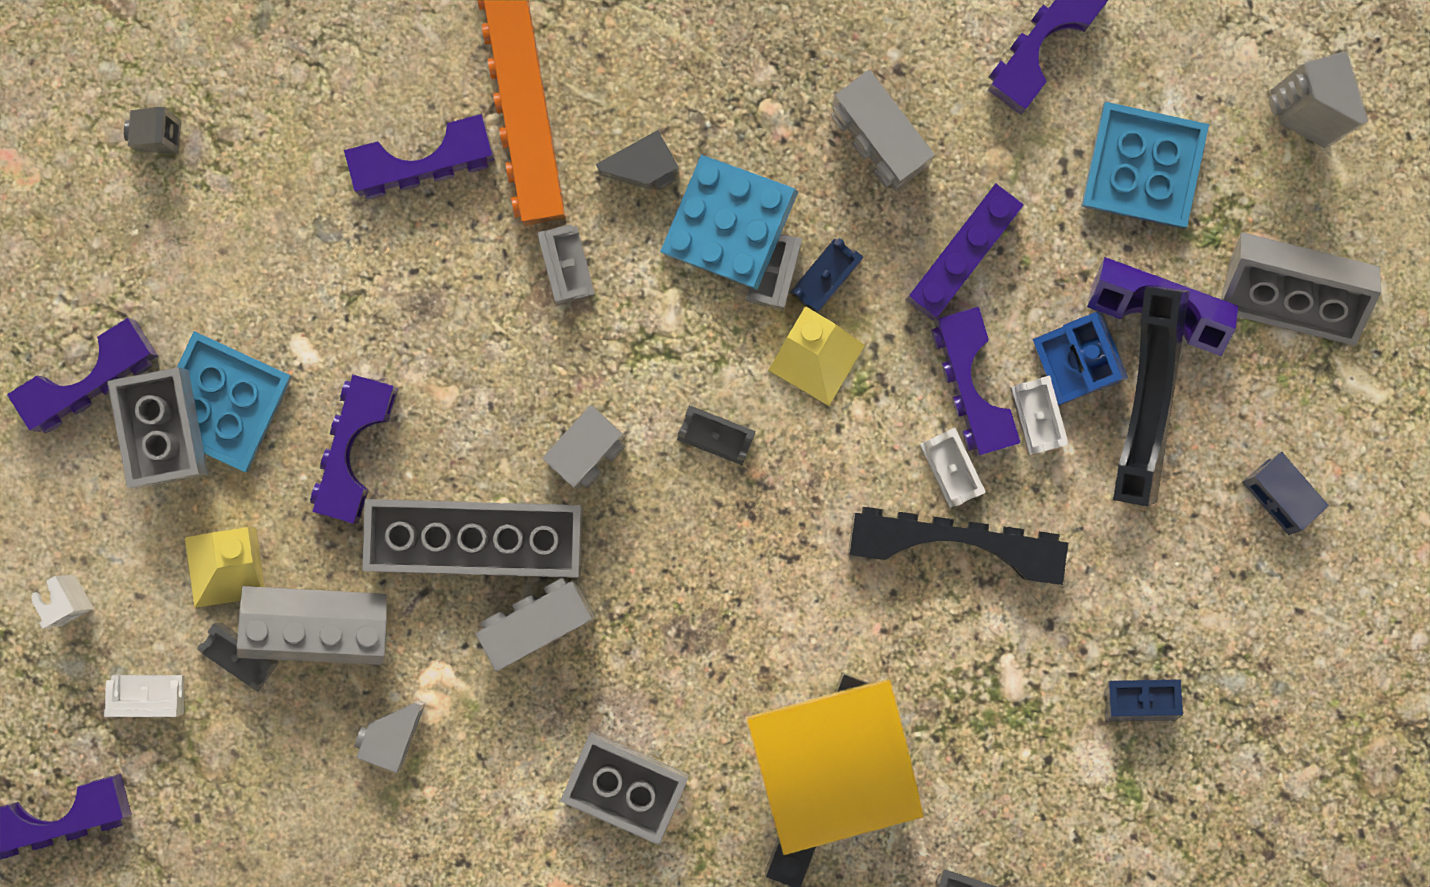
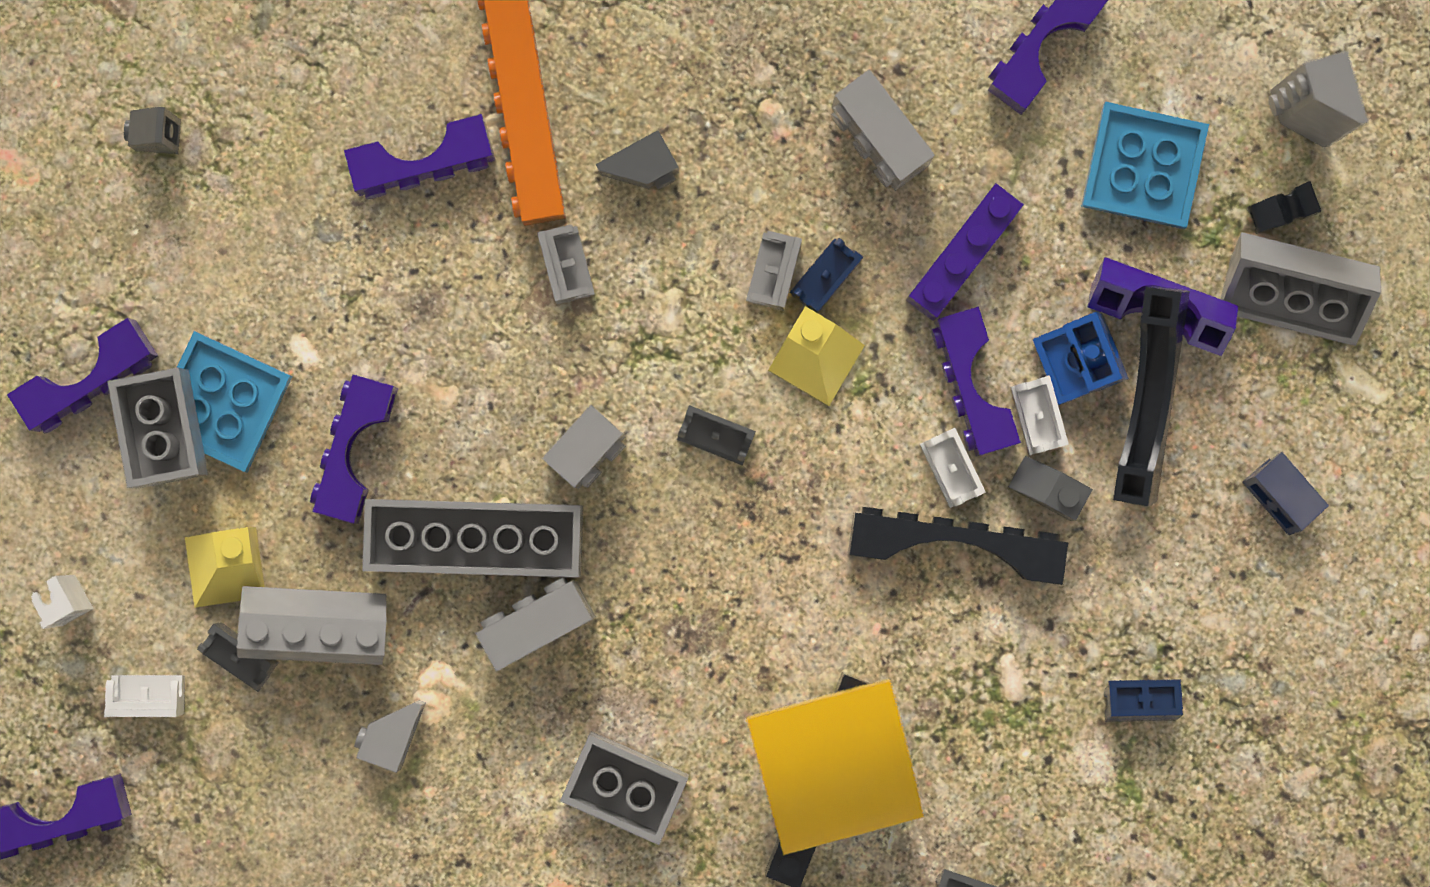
dark azure plate [660,154,798,290] -> none
none -> dark grey slope [1008,456,1093,521]
none -> black leg [1247,181,1322,234]

